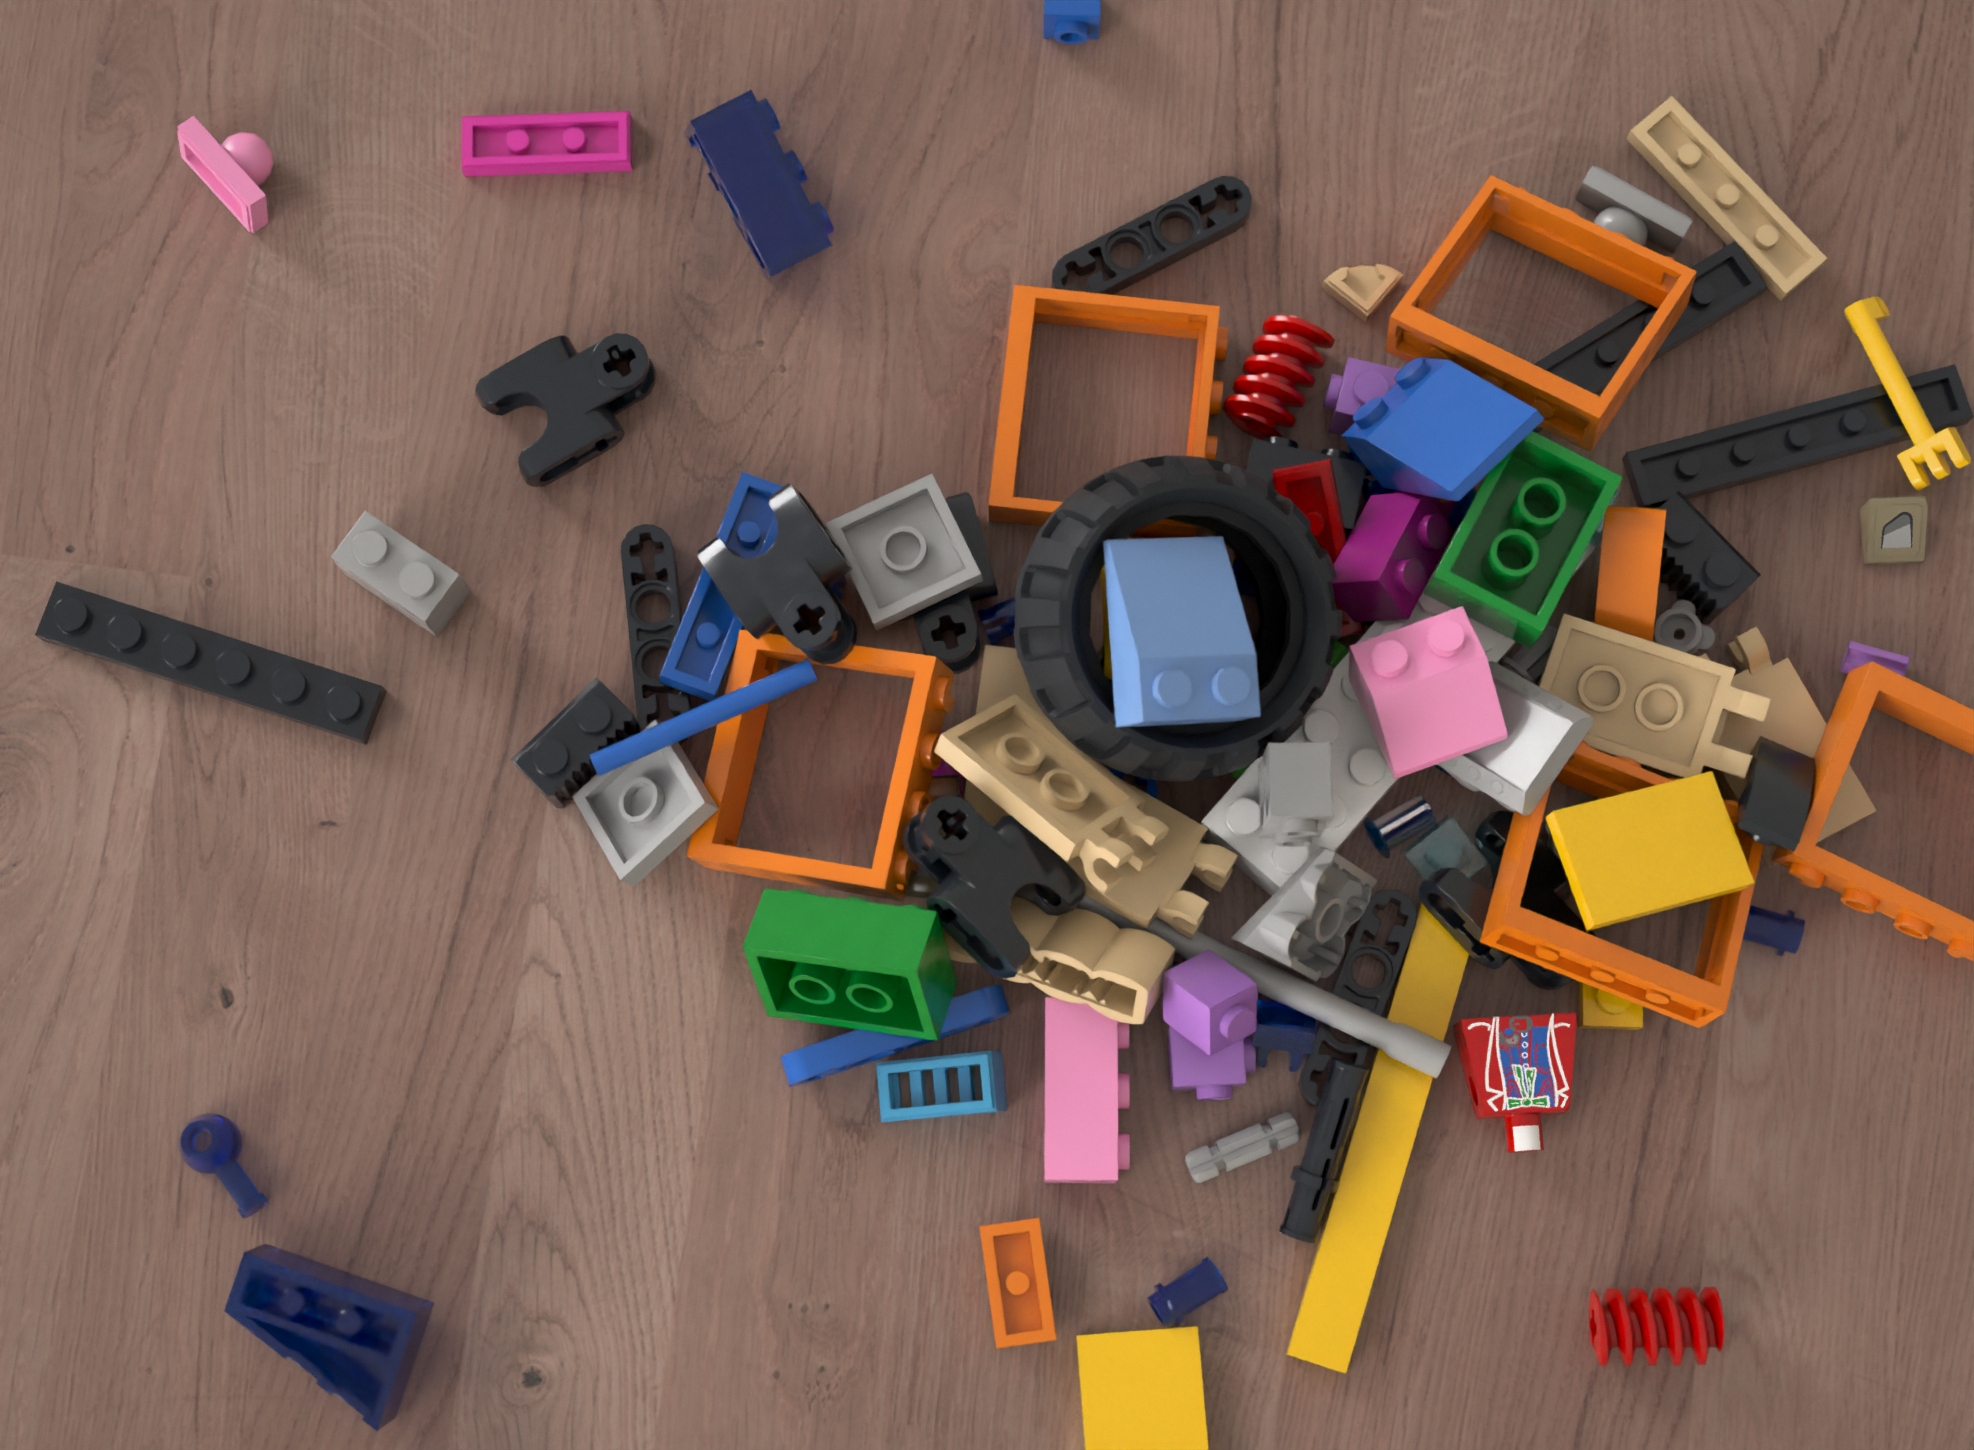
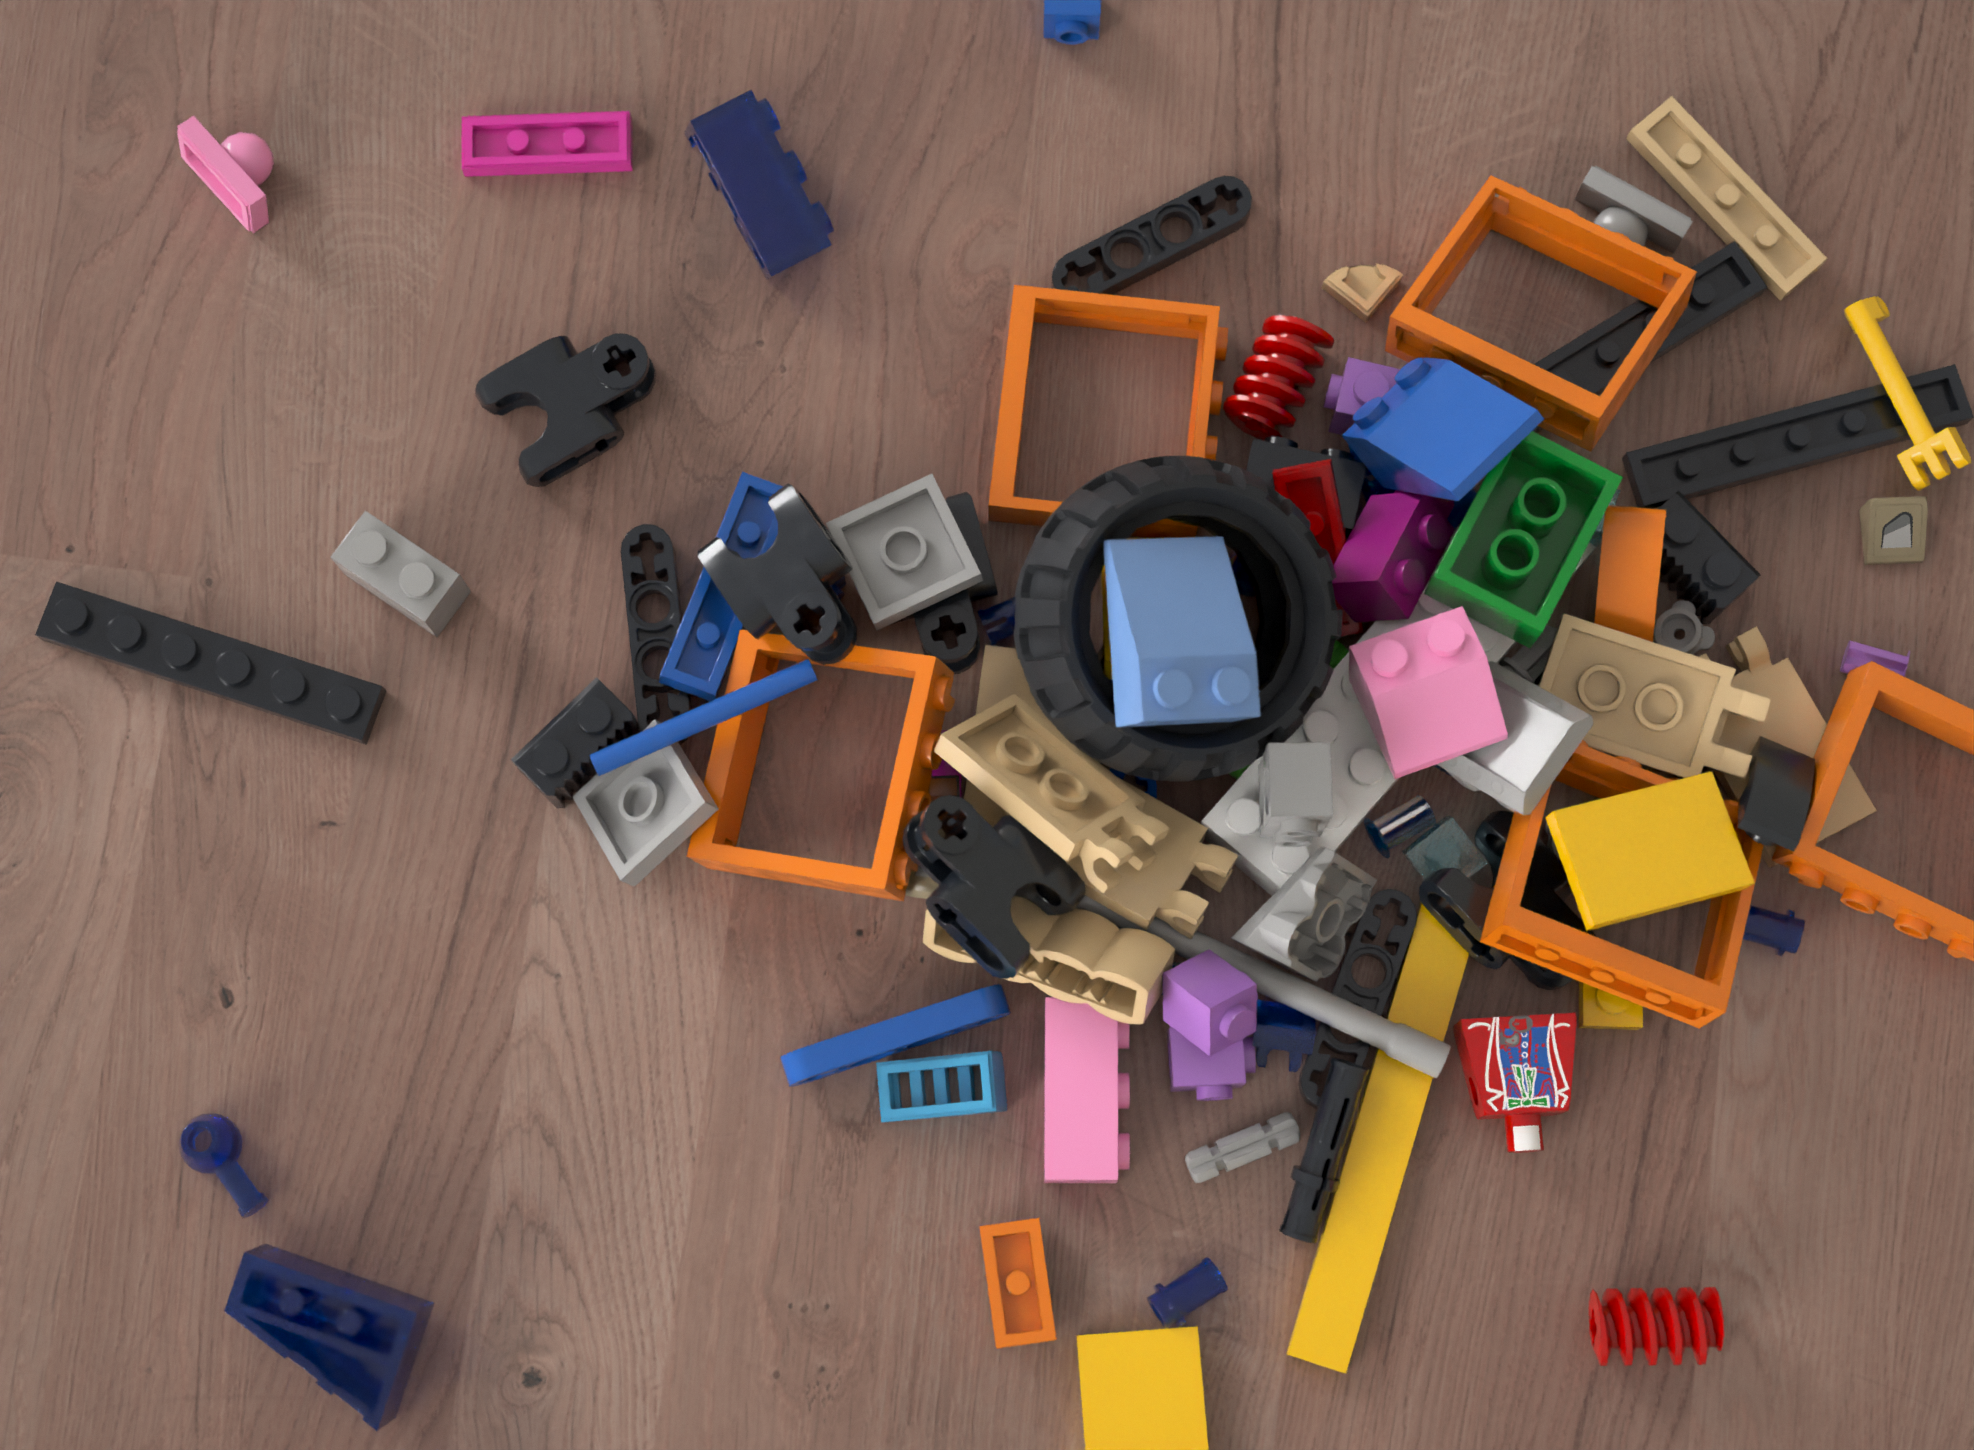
green brick [742,889,957,1041] -> none

